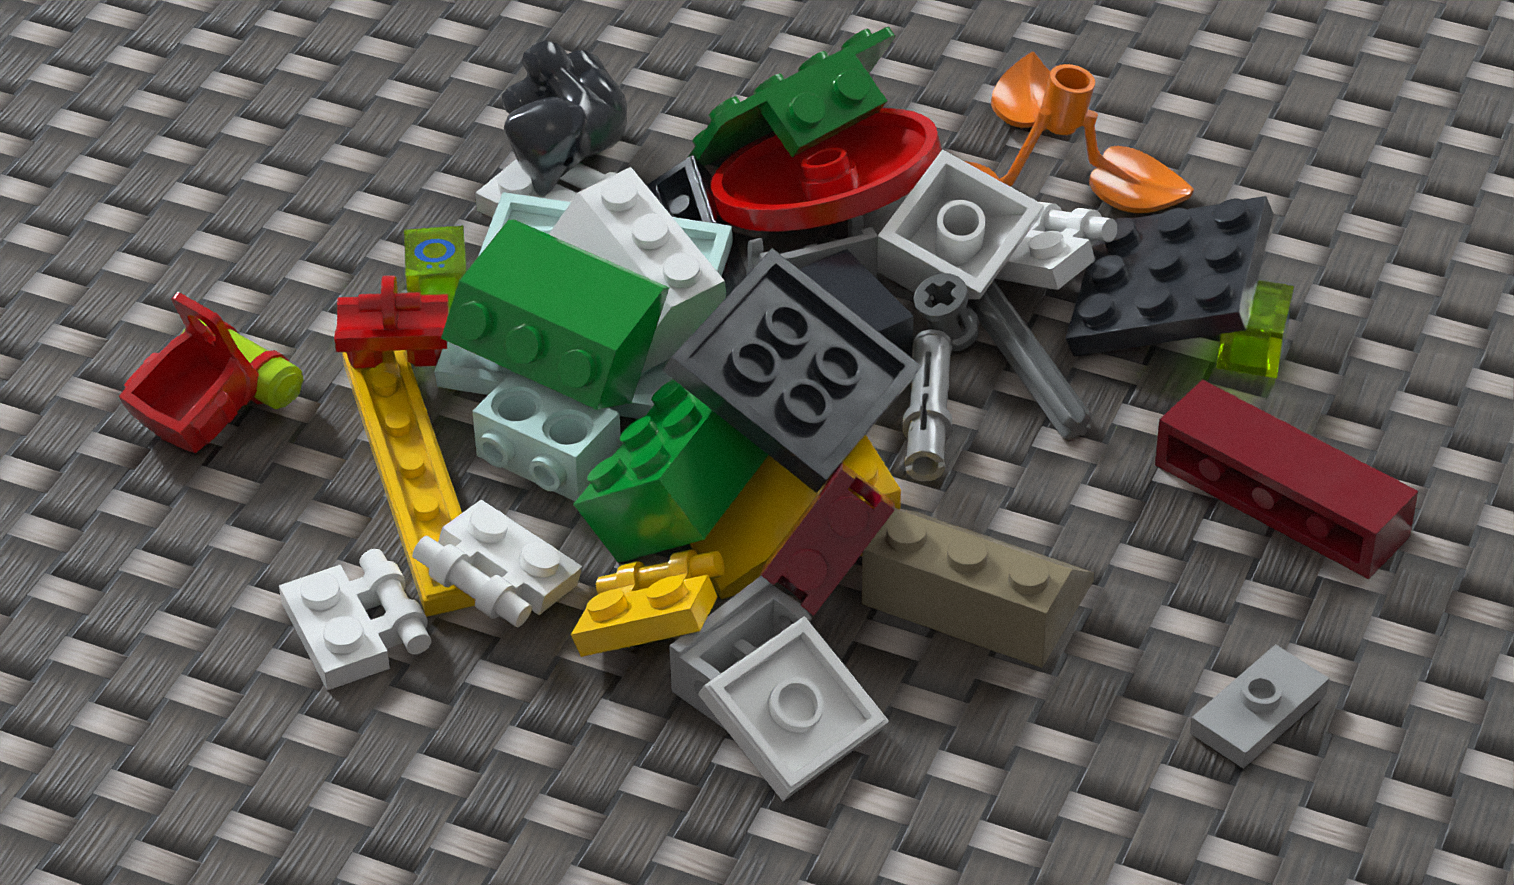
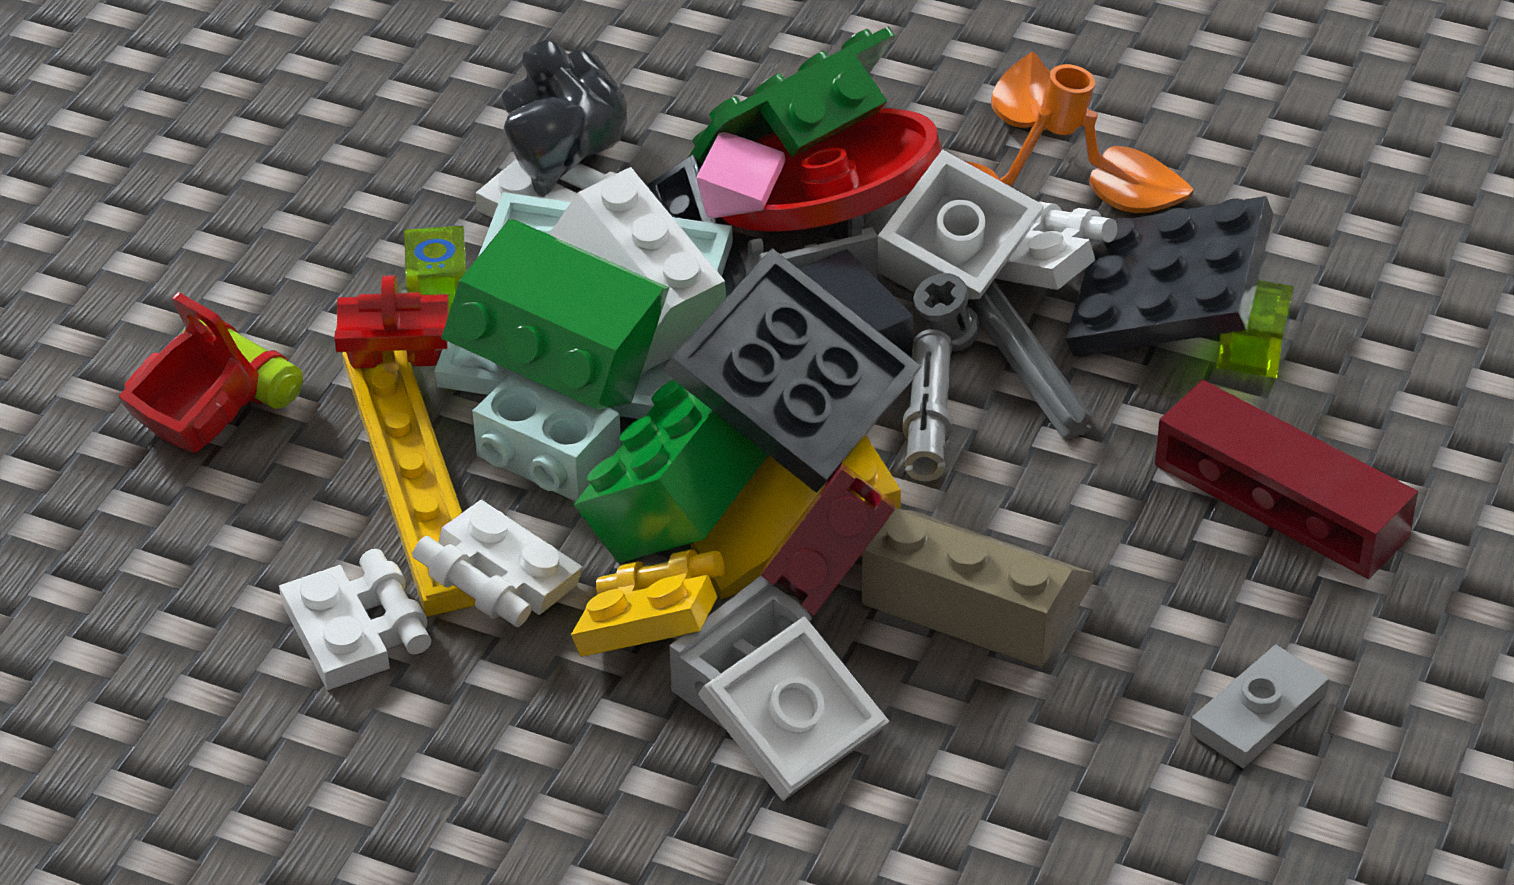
none -> bright pink slope [697,132,786,218]

